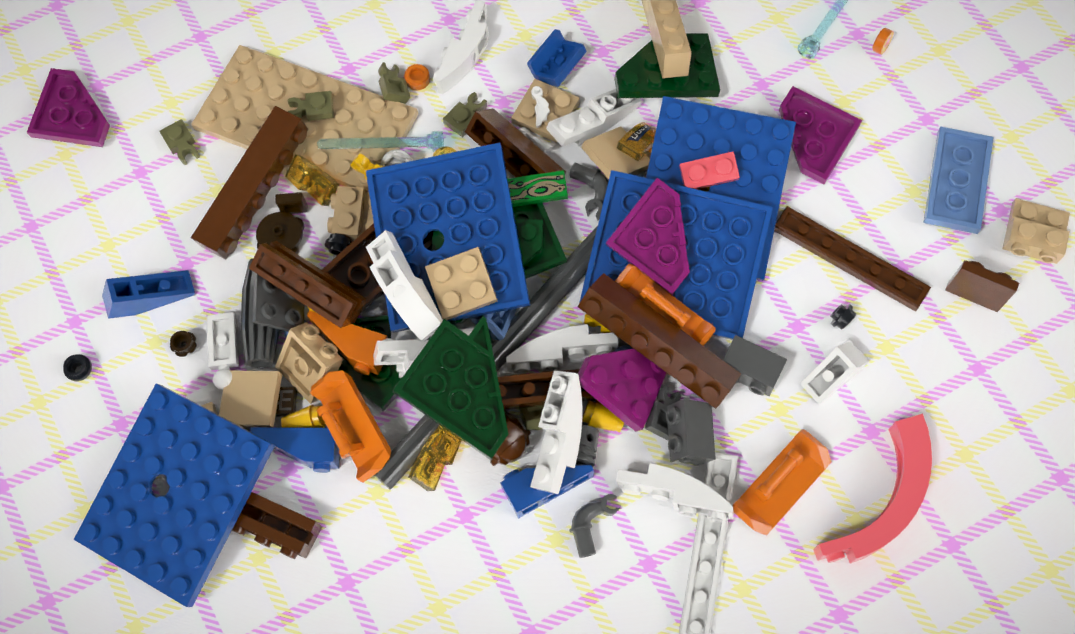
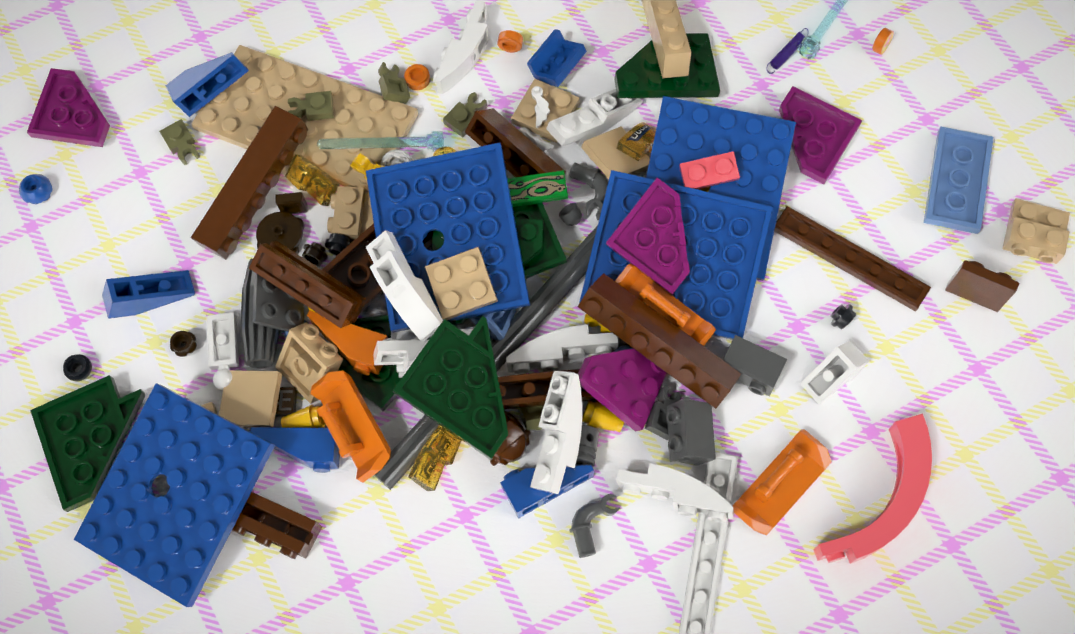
none -> blue plate [19,174,53,205]
none -> dark green wing [30,375,146,512]
none -> blue slope [165,52,249,117]
none -> dark brown plate [302,242,328,266]
none -> orange tile [497,30,523,53]
none -> dark grey hinge [558,203,582,226]
none -> dark purple piece [766,28,809,74]

